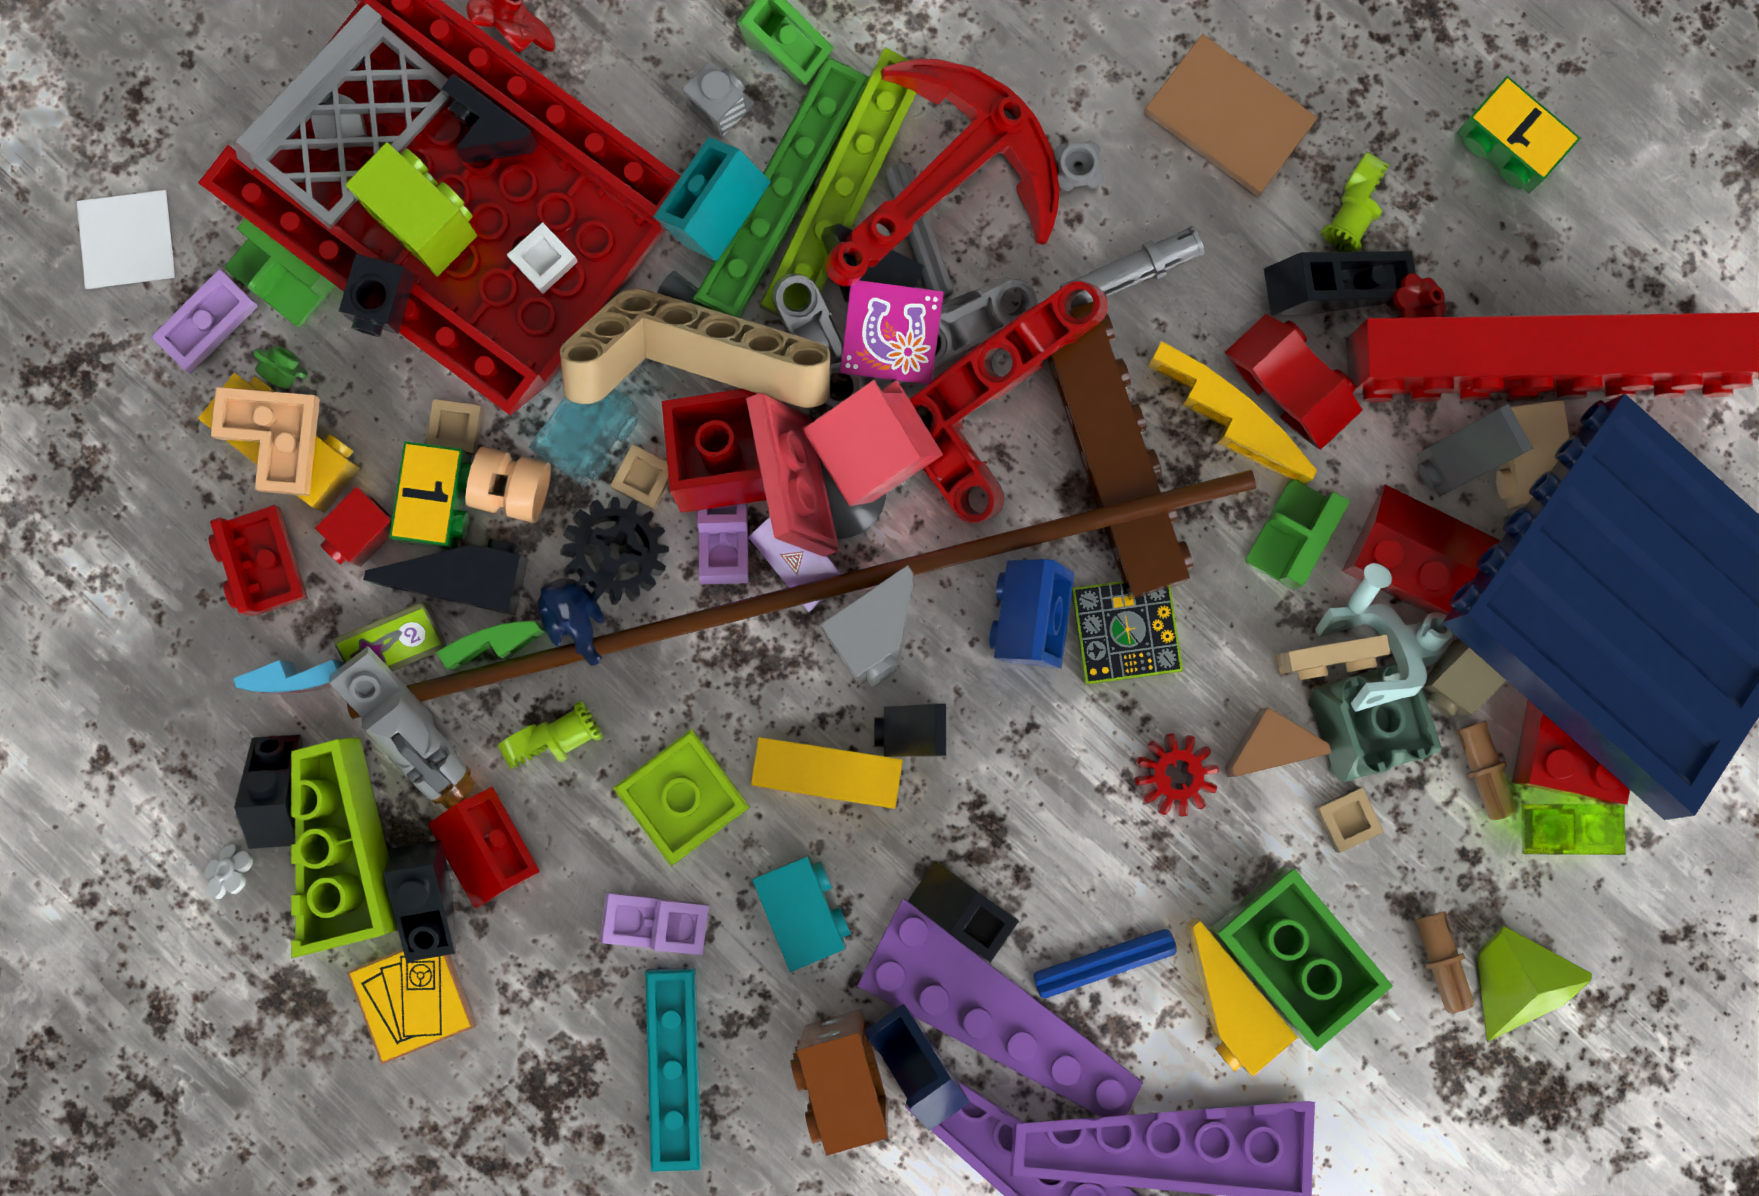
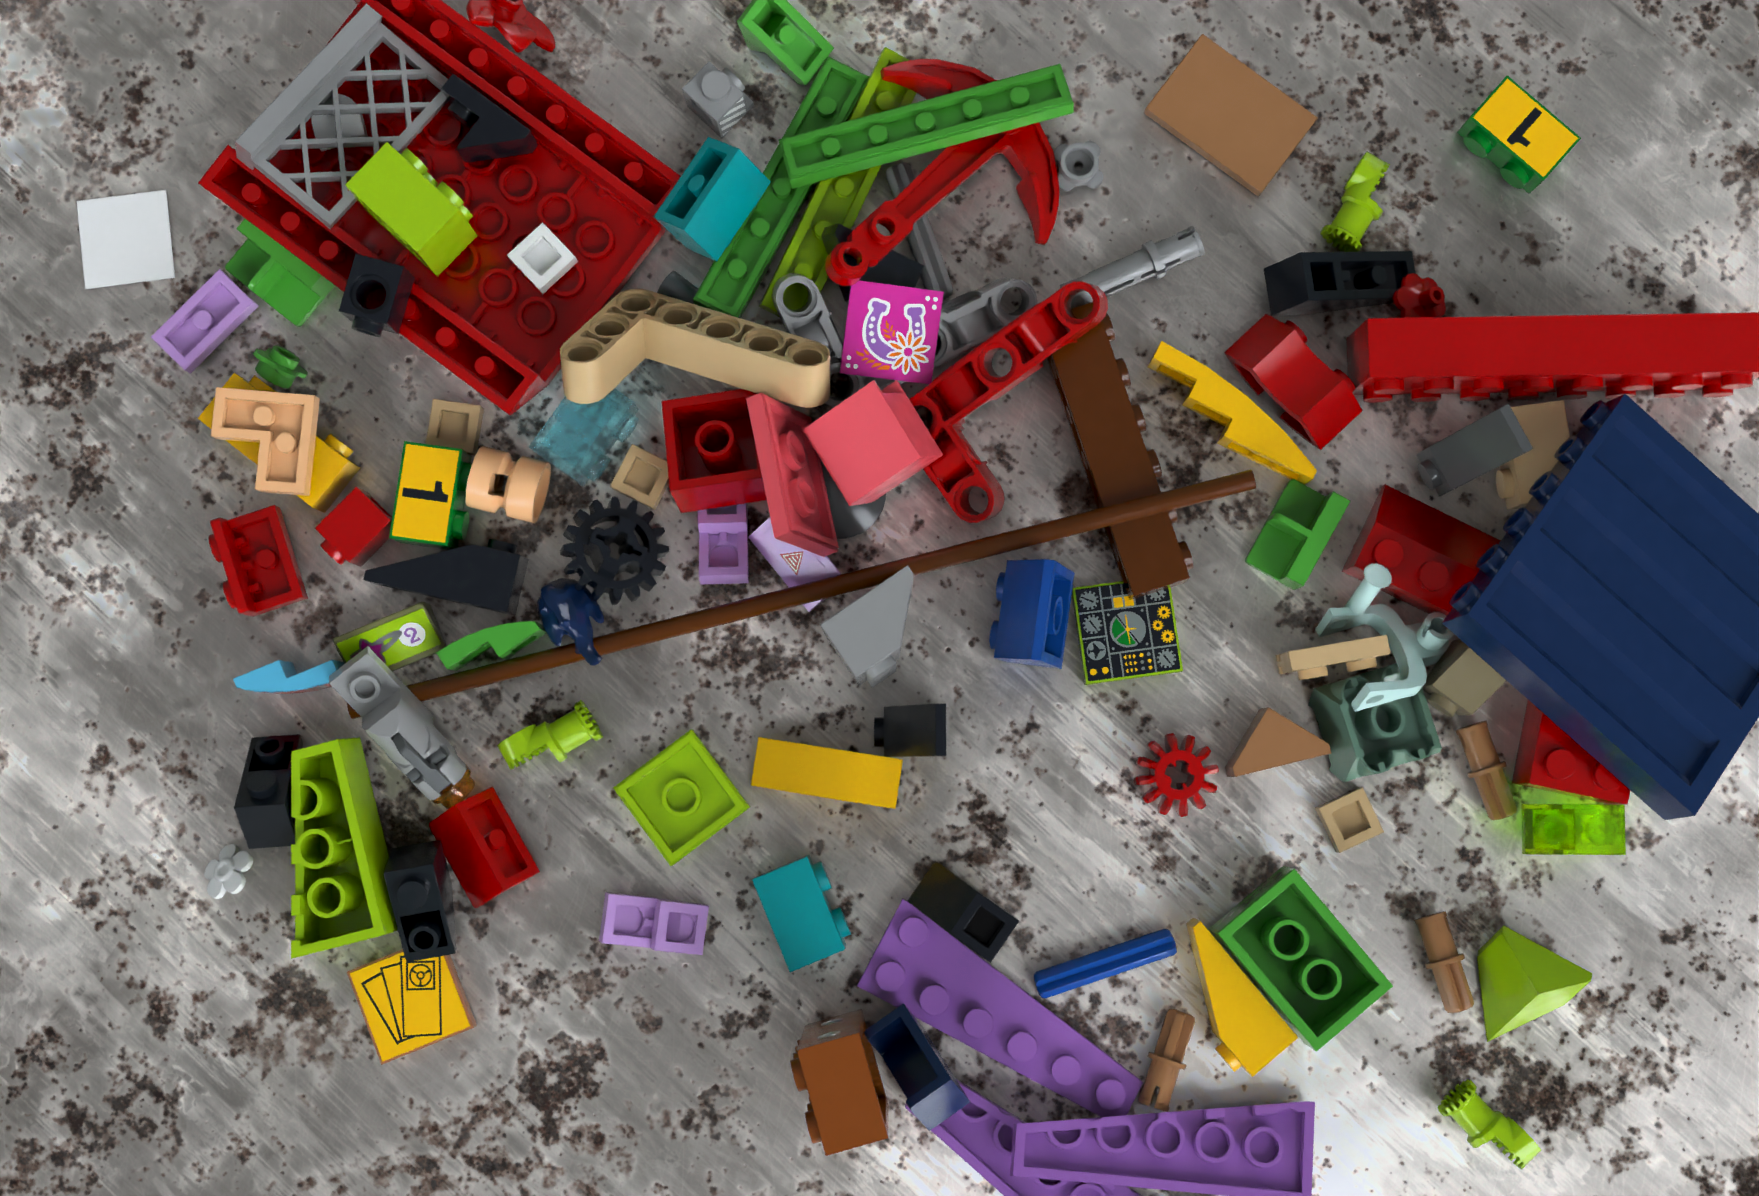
teal tile [645,968,702,1172] -> none
none -> bright green tile [779,64,1074,189]
none -> medium nougat axle [1137,1009,1195,1112]
none -> lime connector [1438,1079,1541,1169]

